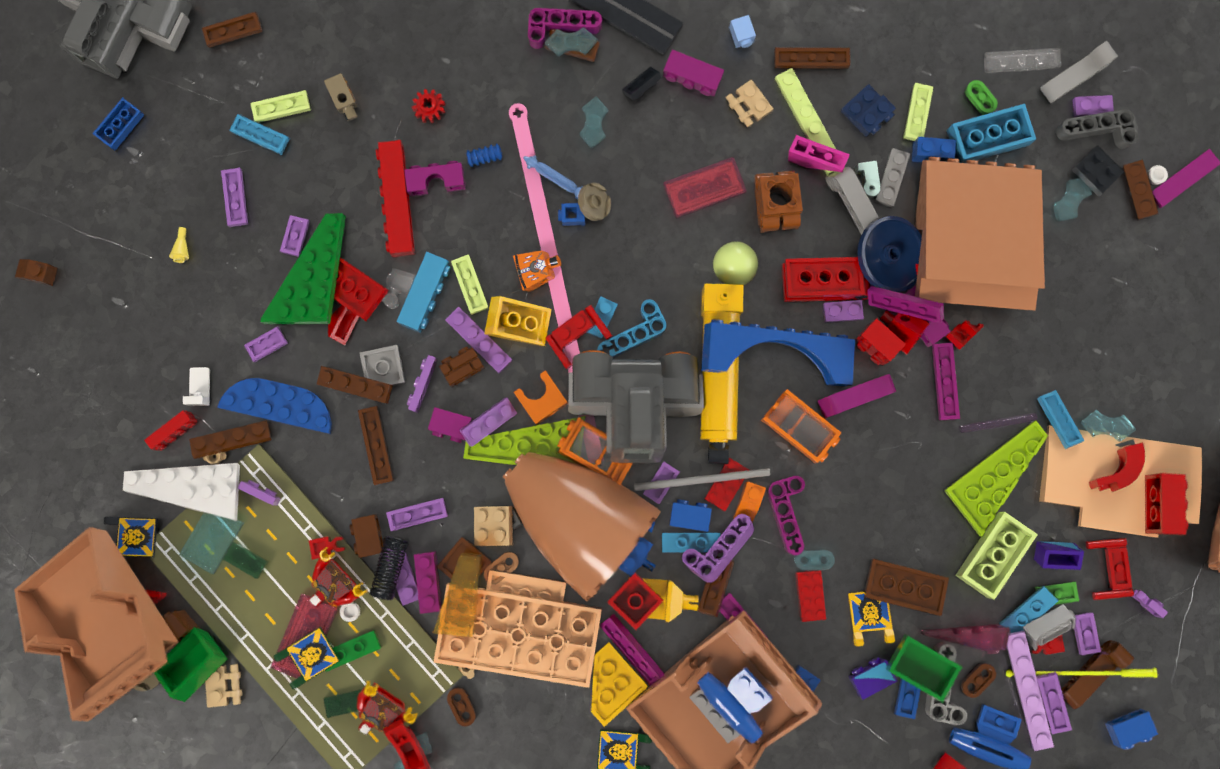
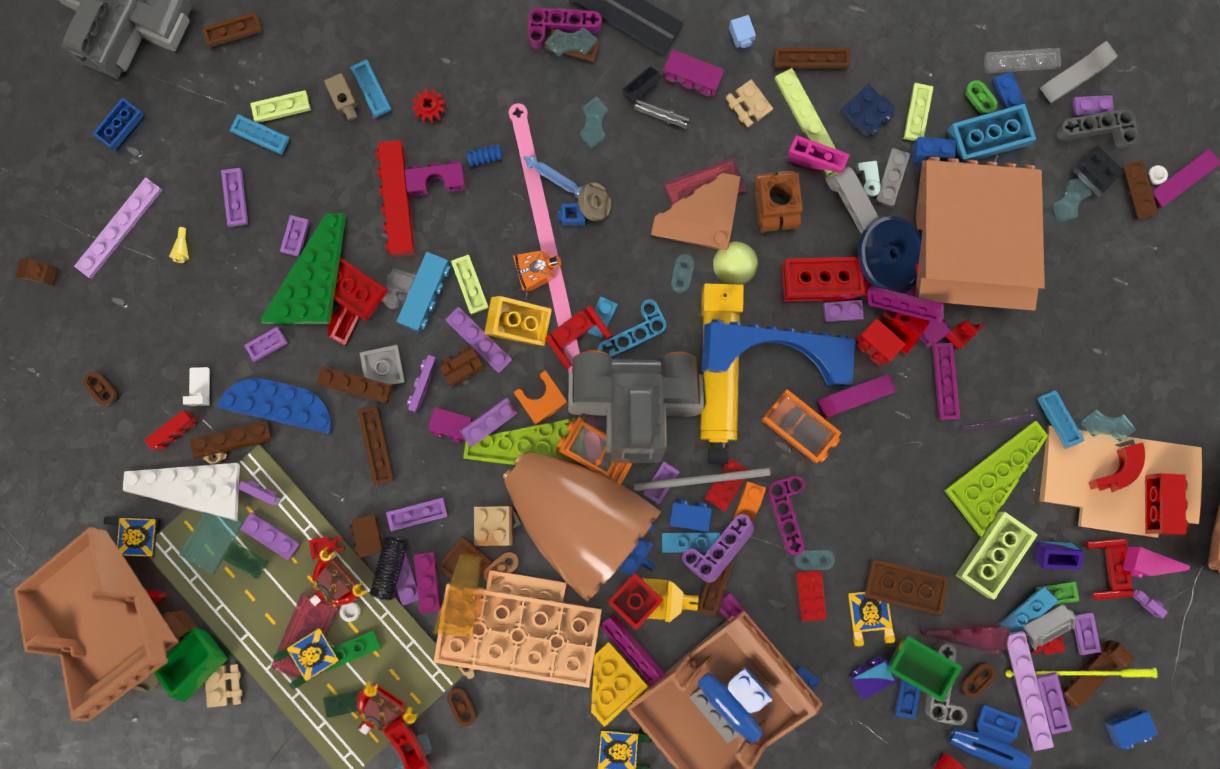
none -> lavender plate [74,177,162,279]
none -> reddish brown plate [83,372,117,405]
none -> medium lavender plate [240,512,301,561]
none -> dark azure plate [350,59,392,118]
none -> dark grey pin [634,99,690,129]
none -> nougat slope [651,173,740,250]
none -> clear light blue plate [671,254,694,293]
none -> blue plate [993,71,1026,109]
none -> dark pink slope [1123,547,1190,578]

